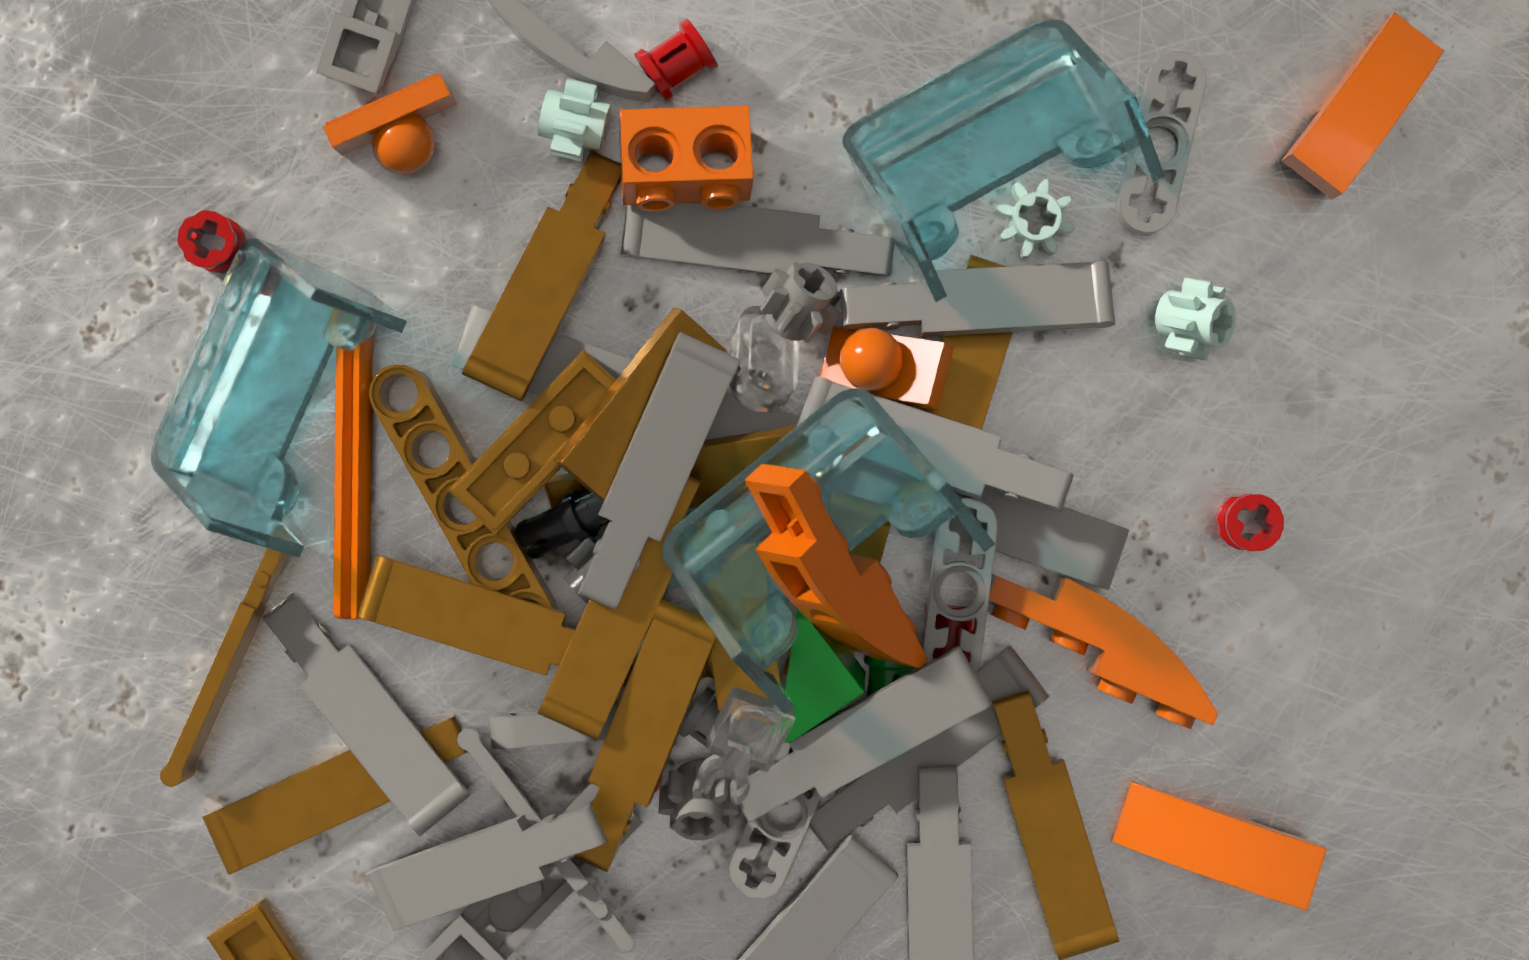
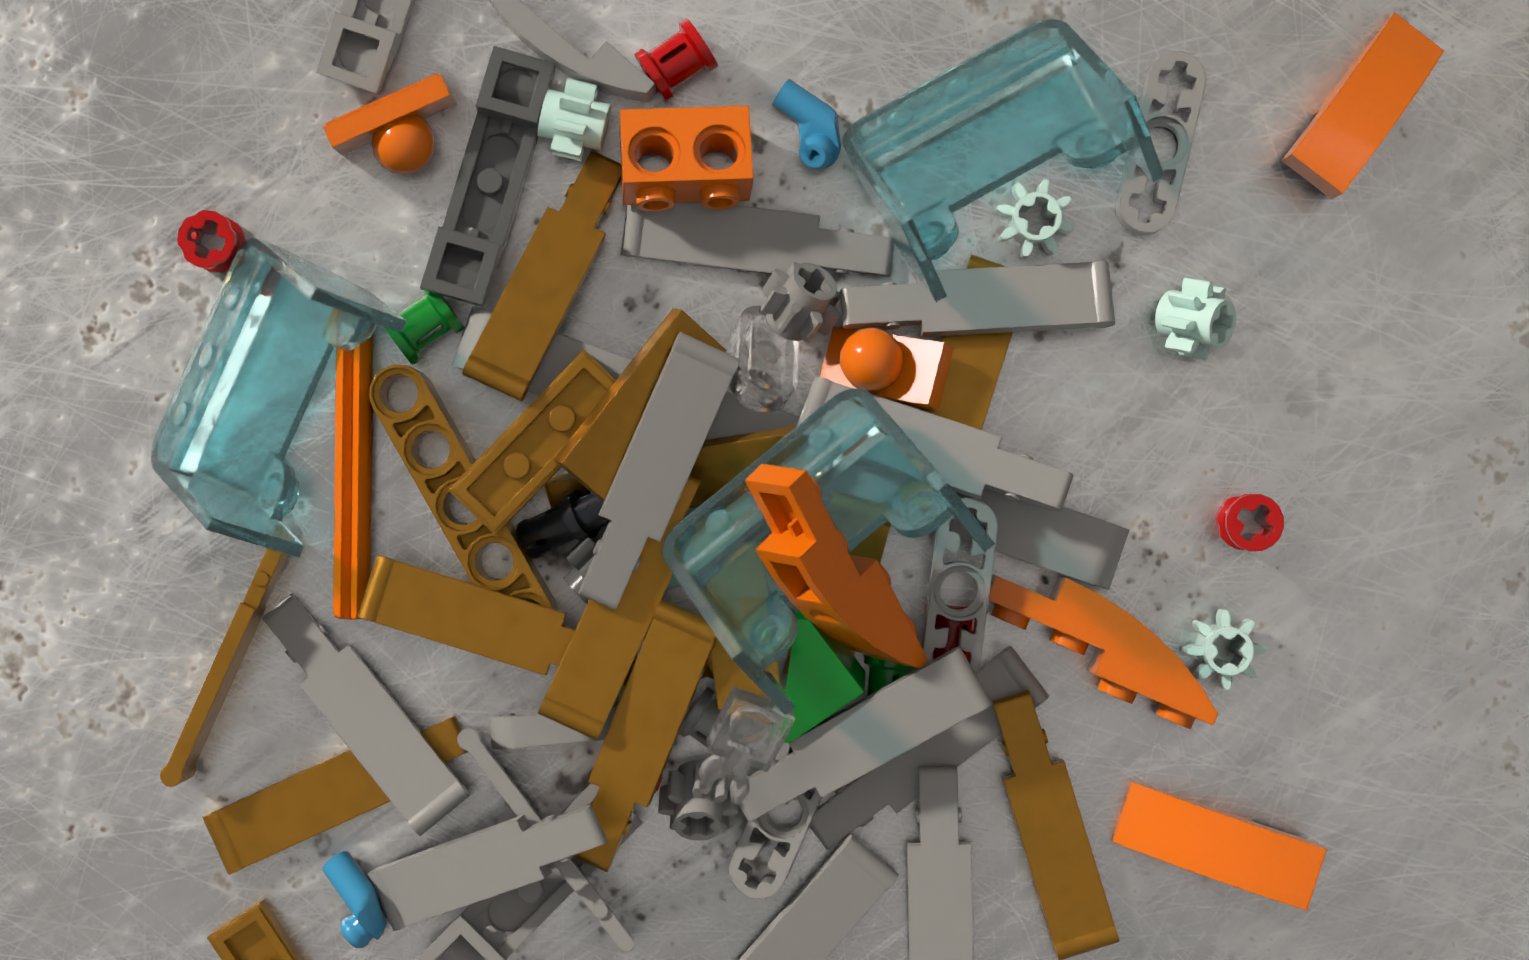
none -> dark azure arm [322,851,386,948]
none -> green bush [380,291,465,365]
none -> dark grey slope [420,46,556,307]
none -> dark azure arm [772,79,841,170]
none -> light aqua gear [1182,609,1267,690]

